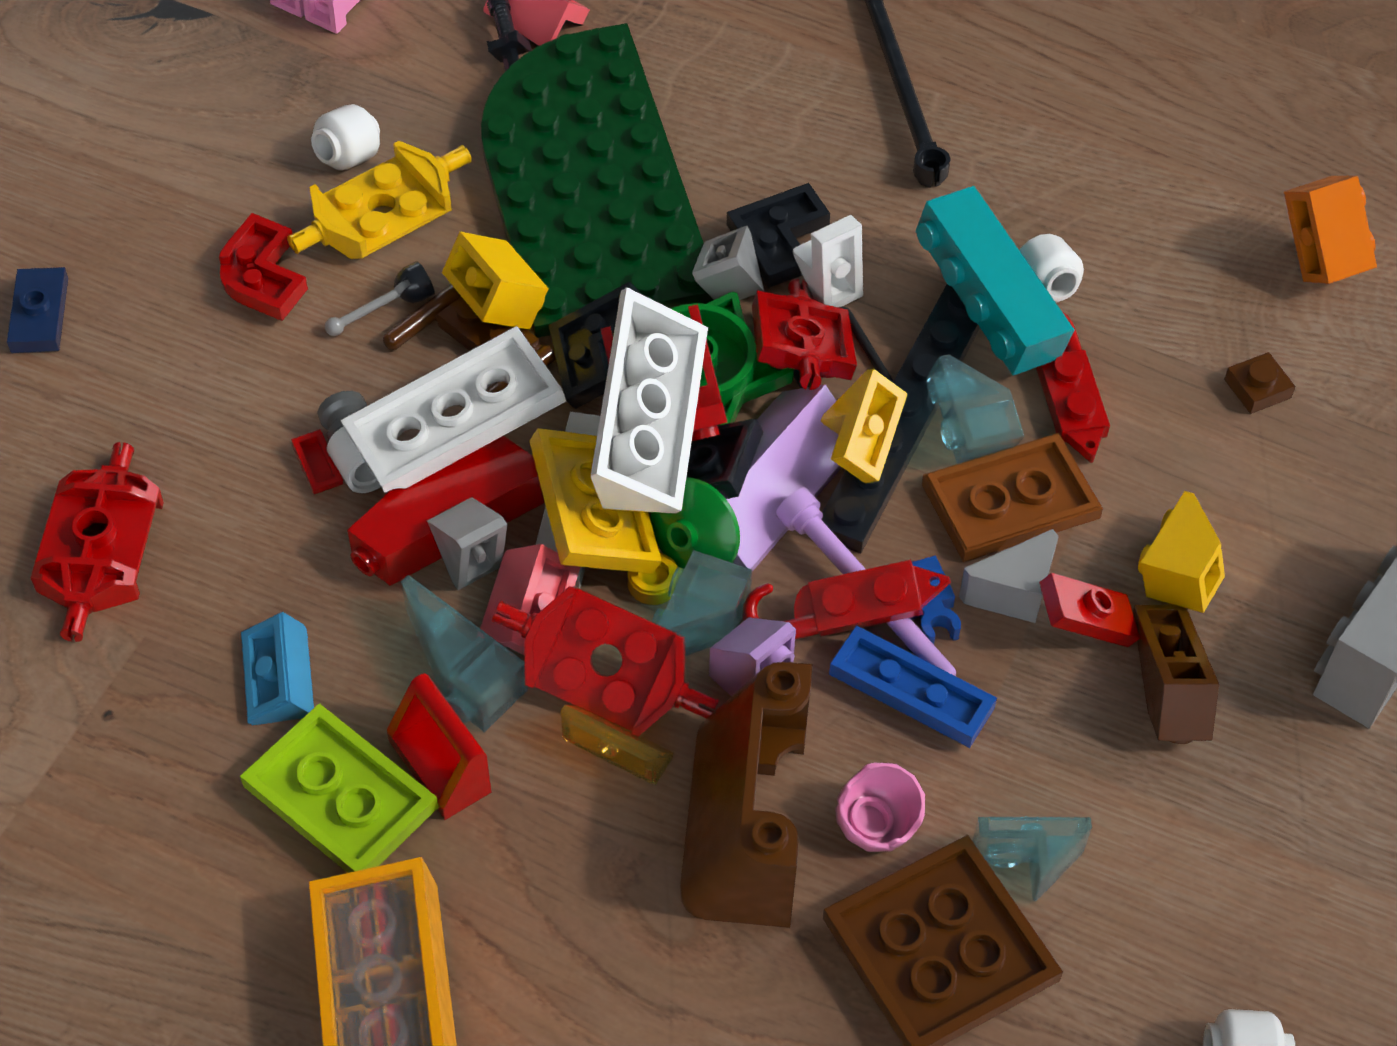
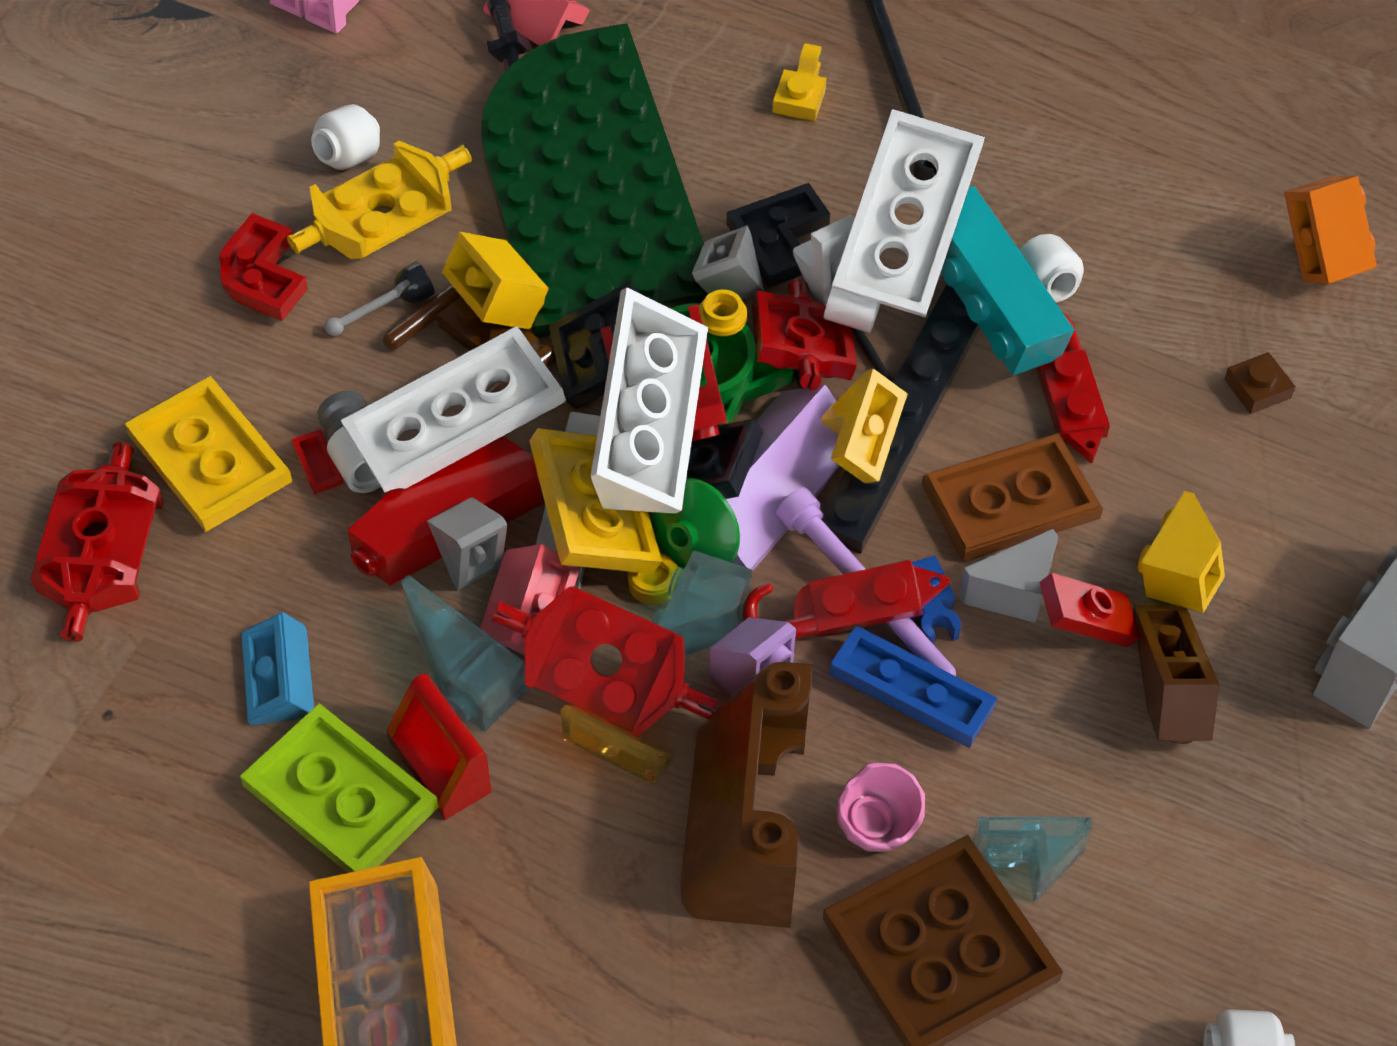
dark blue plate [7,267,69,353] -> none
clear light blue slope [927,354,1025,464] -> none
none -> yellow plate [124,376,292,532]
none -> yellow plate [699,289,747,336]
none -> yellow plate [772,43,827,122]
none -> white hinge [824,109,985,333]

